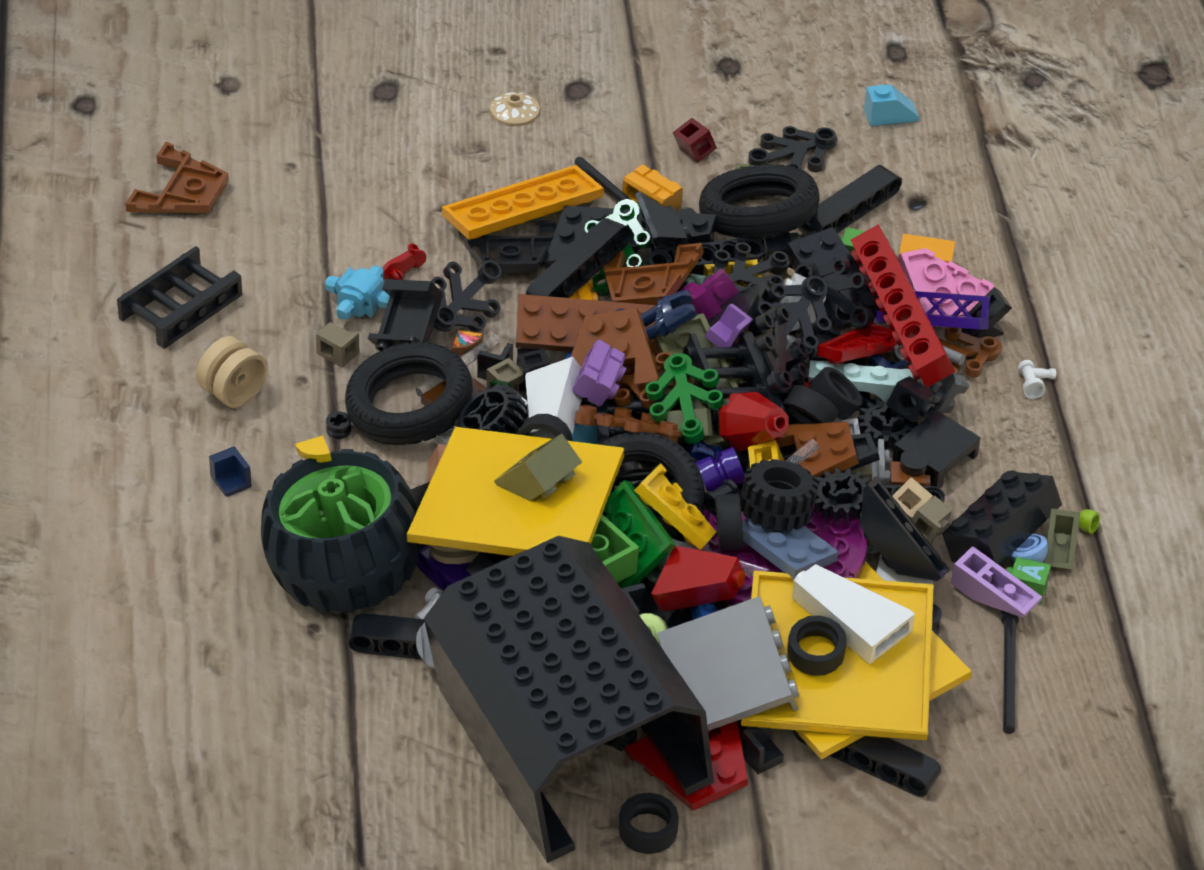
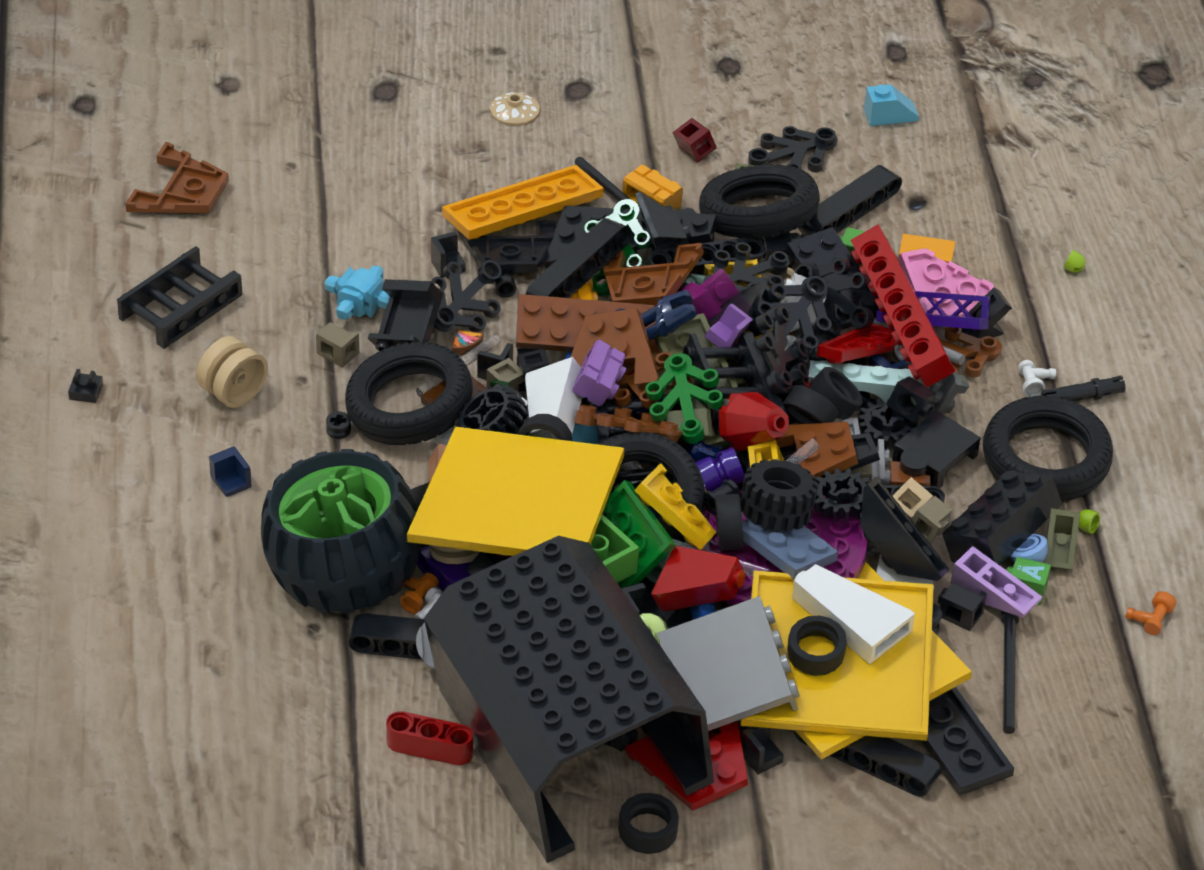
yellow tile [295,435,332,463] -> none
red piece [383,243,427,281] -> none
olive slope [494,433,582,501] -> none
none -> black tile [68,369,103,403]
none -> red beam [386,711,473,765]
none -> orange piece [400,573,439,614]
none -> black panel [431,232,466,278]
none -> black hinge [494,274,517,298]
none -> black plate [921,687,1014,796]
none -> black brick [938,583,987,631]
none -> black tyre [983,396,1113,501]
none -> black pin [1041,375,1126,402]
none -> lime hinge [1063,250,1086,273]
none -> orange piece [1126,591,1177,635]

